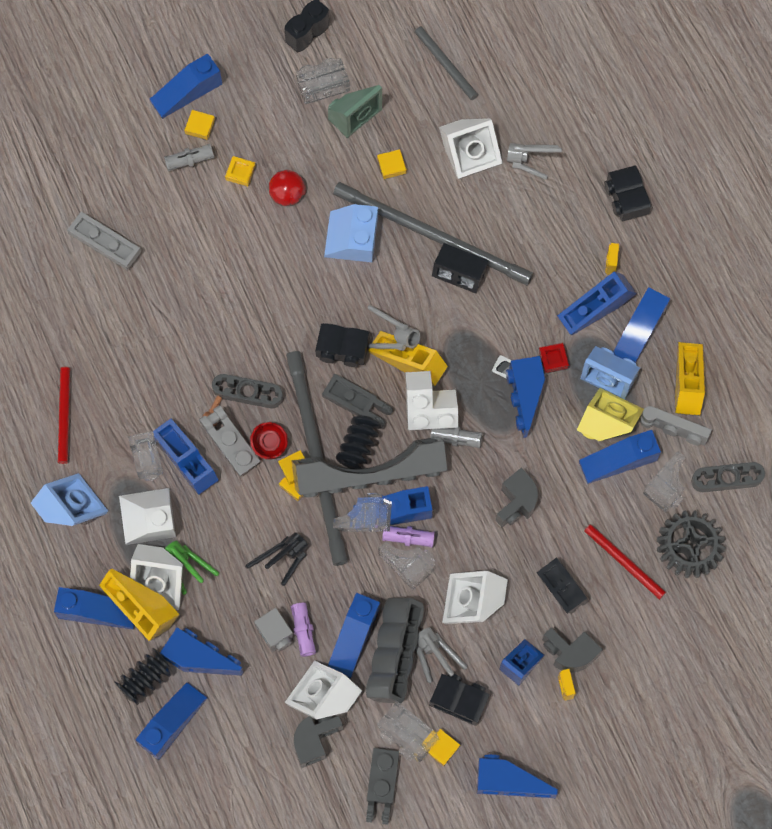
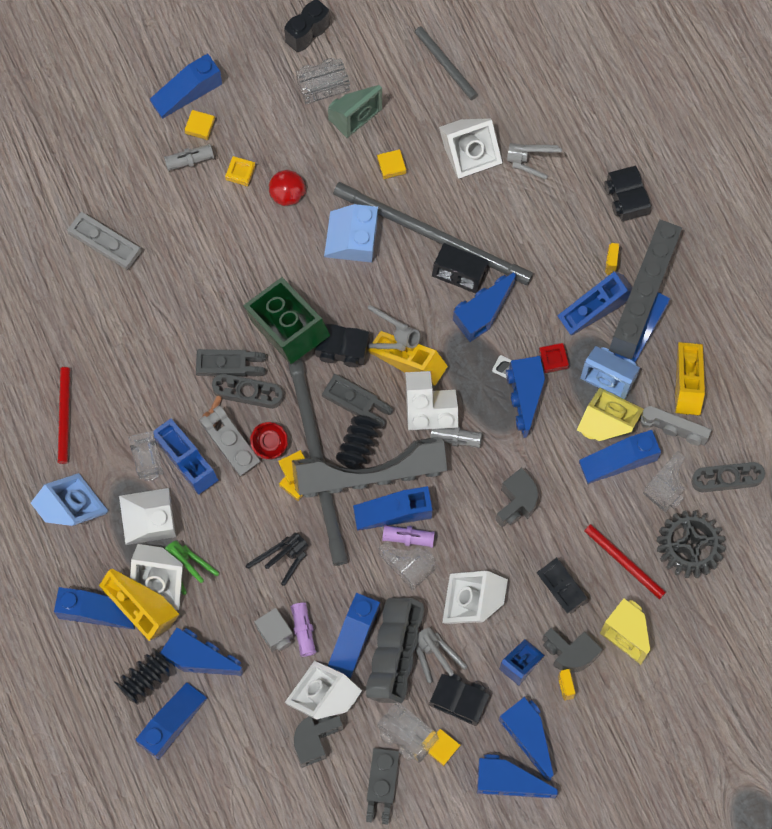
clear arch [333,493,392,532] -> none
none -> dark grey hinge [196,349,266,377]
none -> dark green brick [243,277,330,364]
none -> blue slope [453,272,516,342]
none -> blue slope [499,697,554,782]
none -> light yellow slope [600,598,650,665]
none -> dark grey arch [609,219,683,359]

